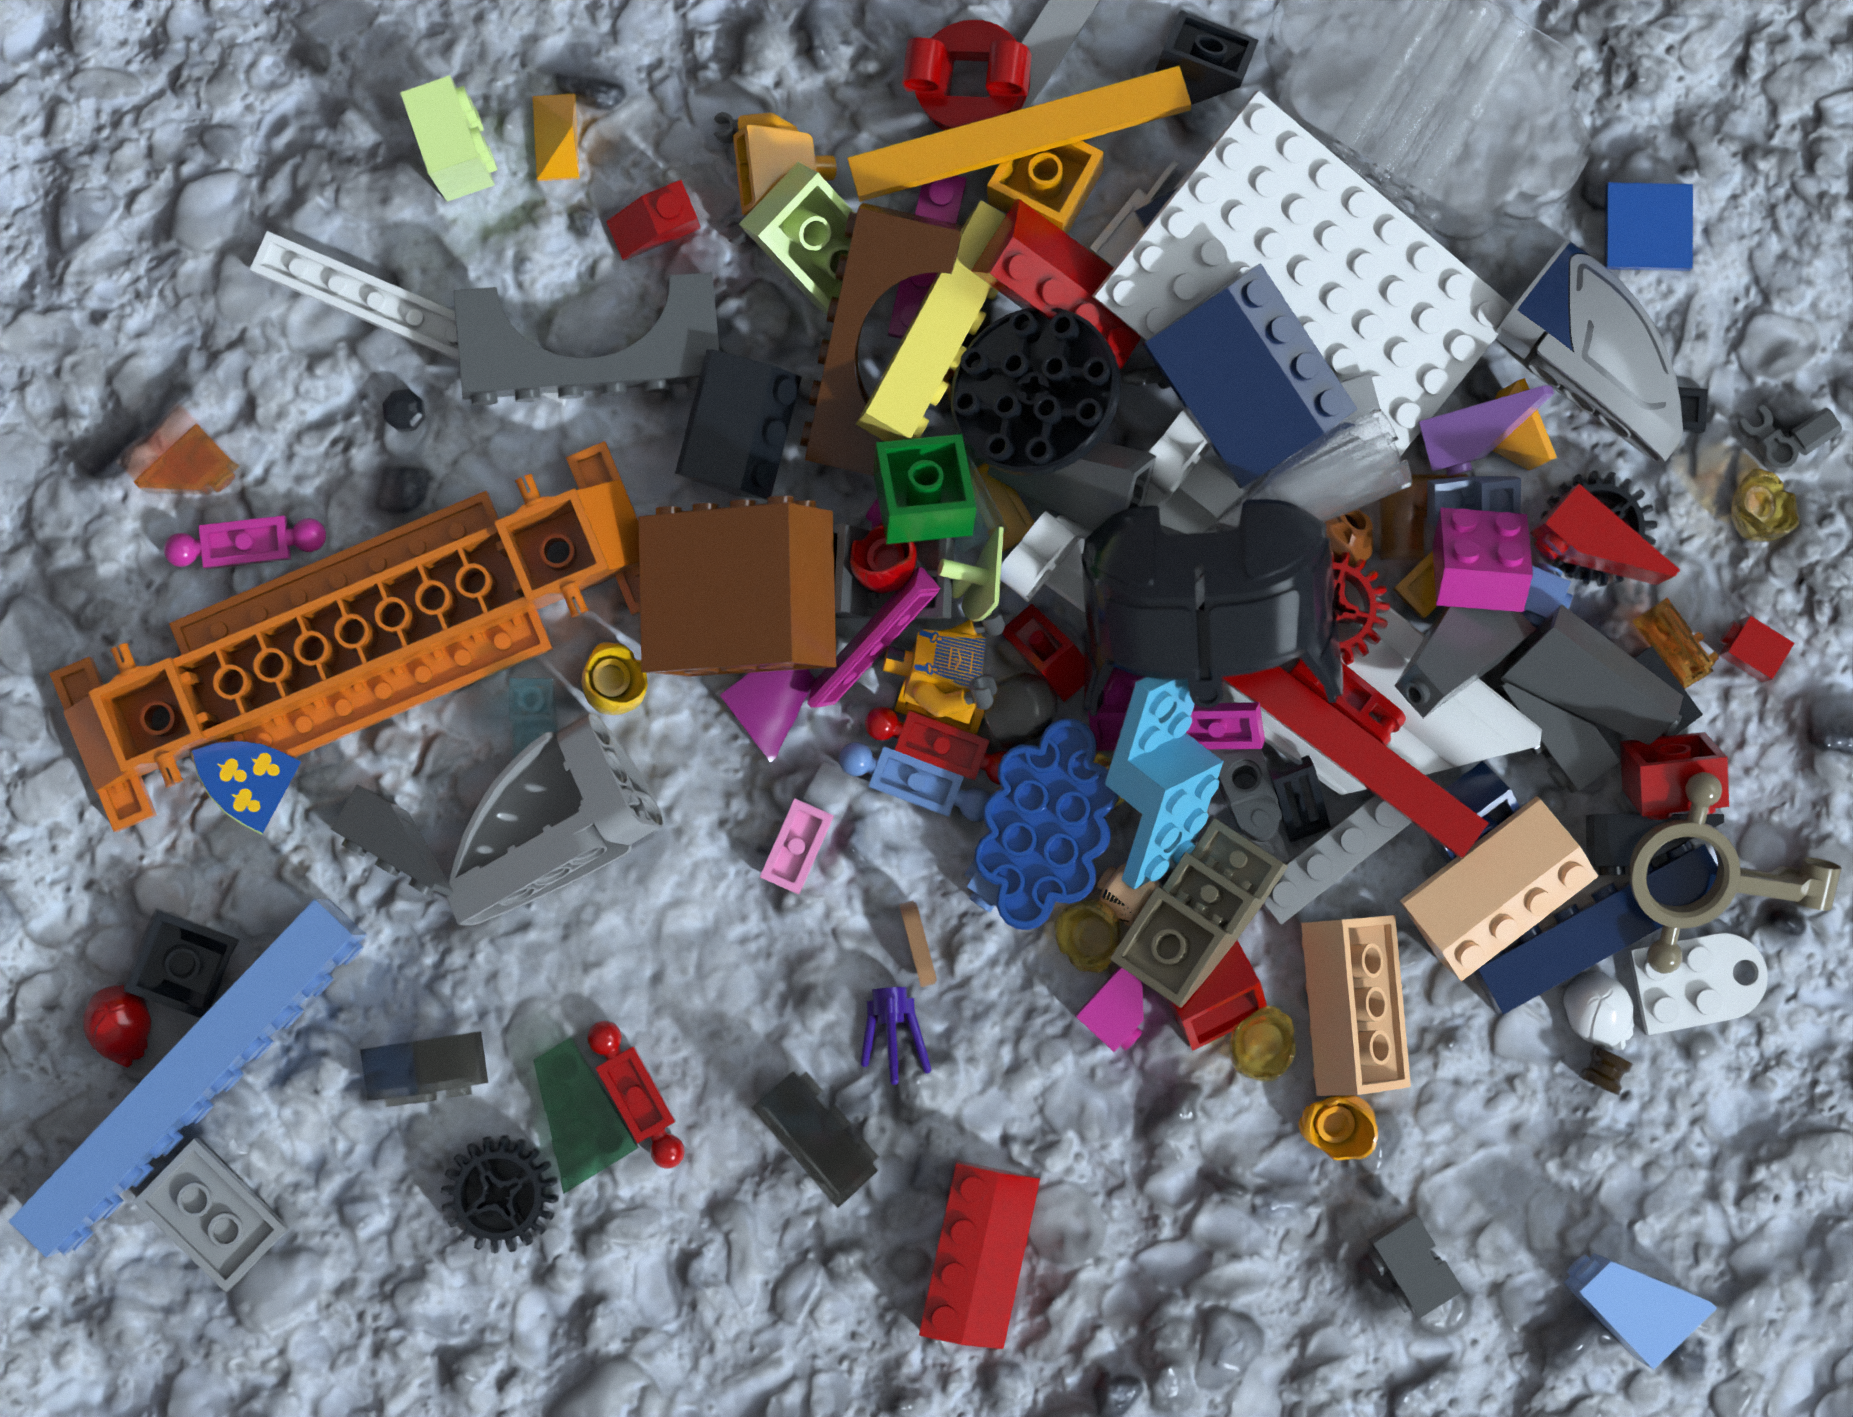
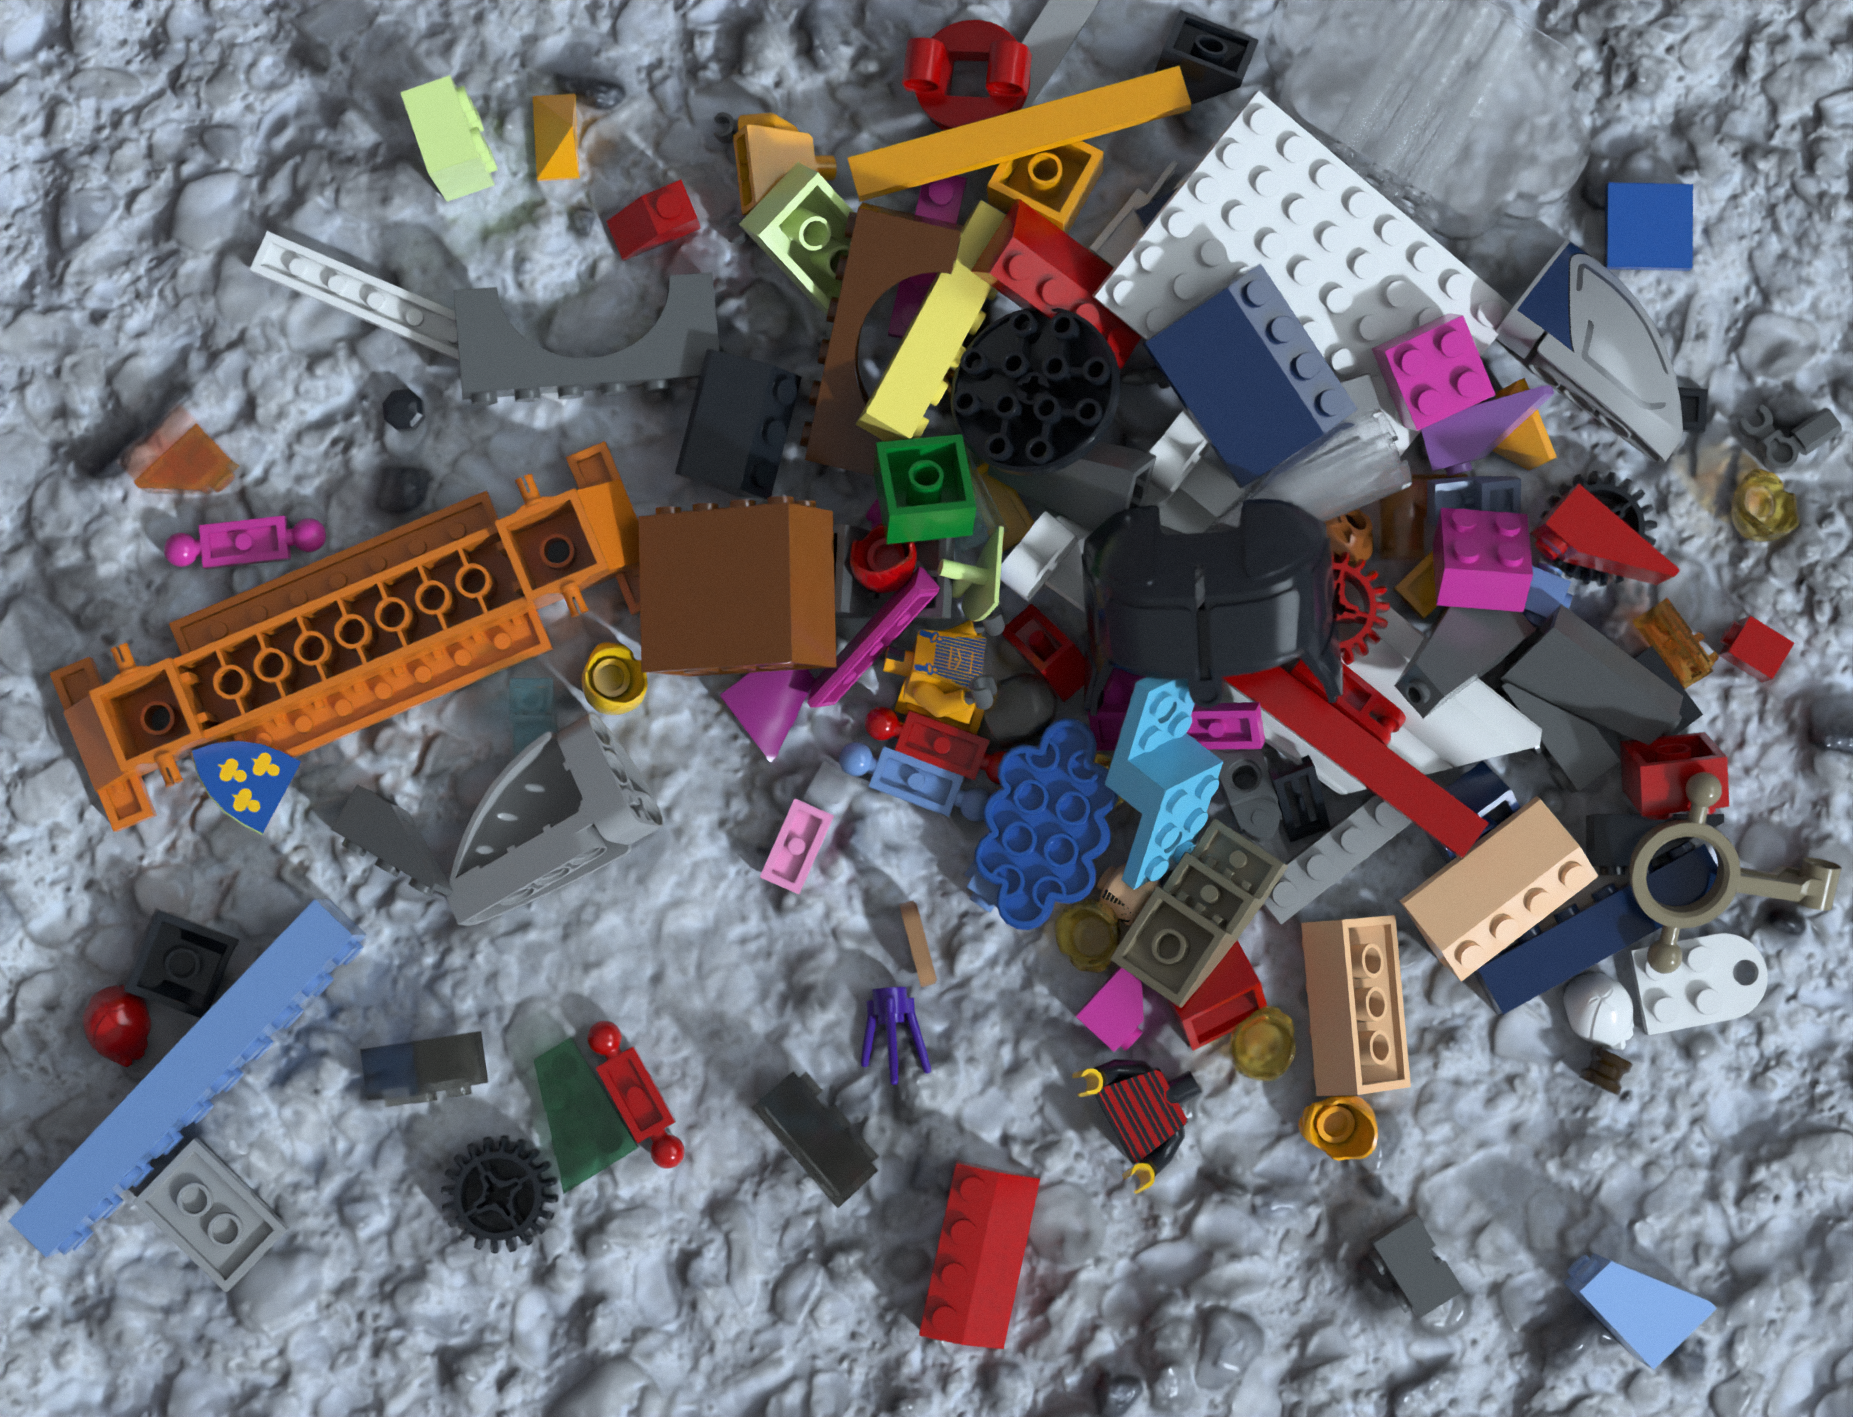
none -> torso [1072,1059,1202,1194]
none -> dark pink brick [1372,313,1496,431]

